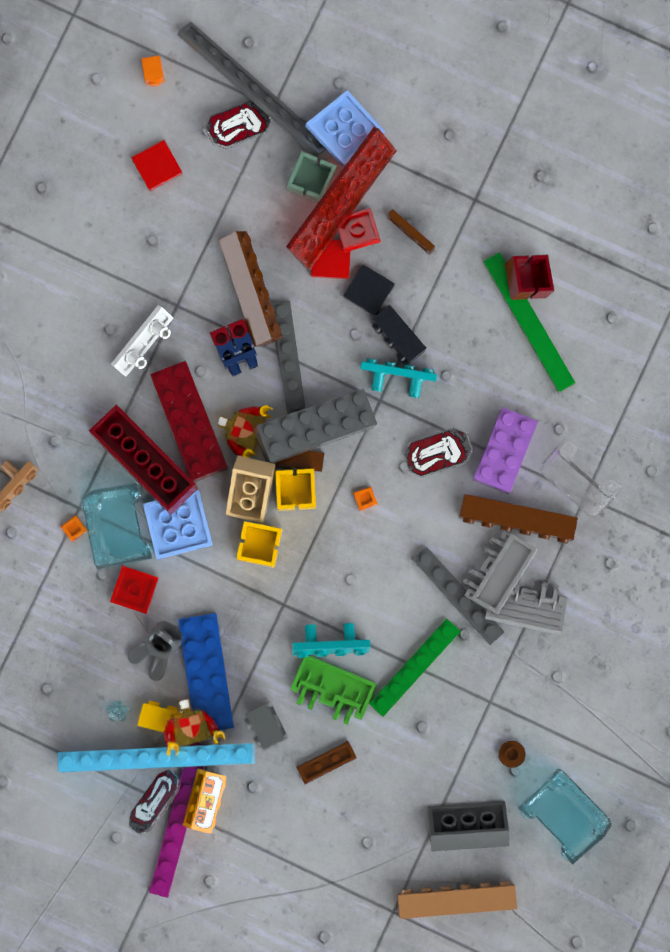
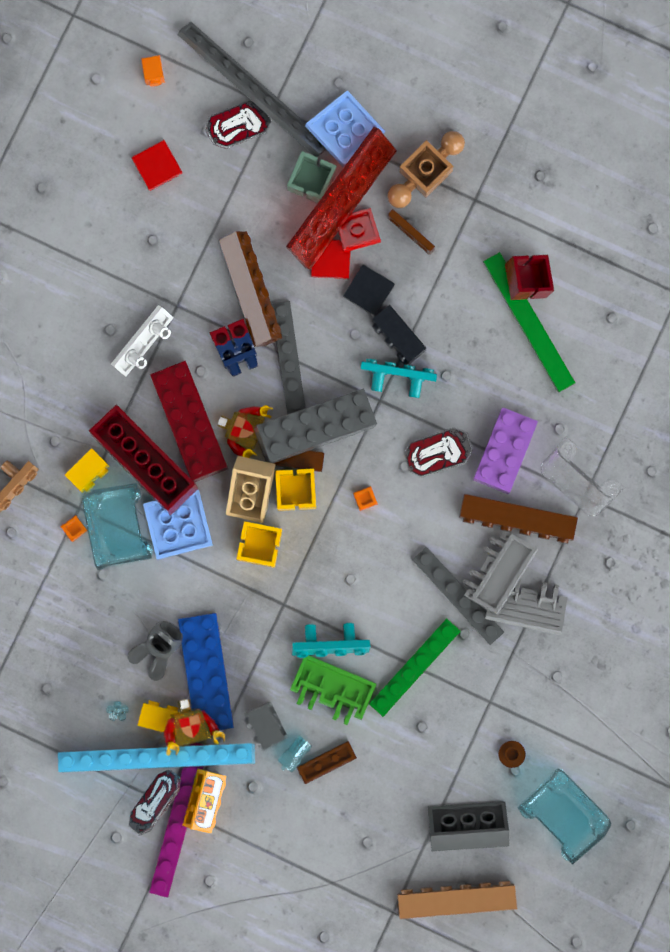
red plate [110,566,159,614] -> none
none -> yellow brick [65,448,110,493]
none -> clear light blue piece [278,735,313,772]
none -> medium nougat brick [387,131,465,208]

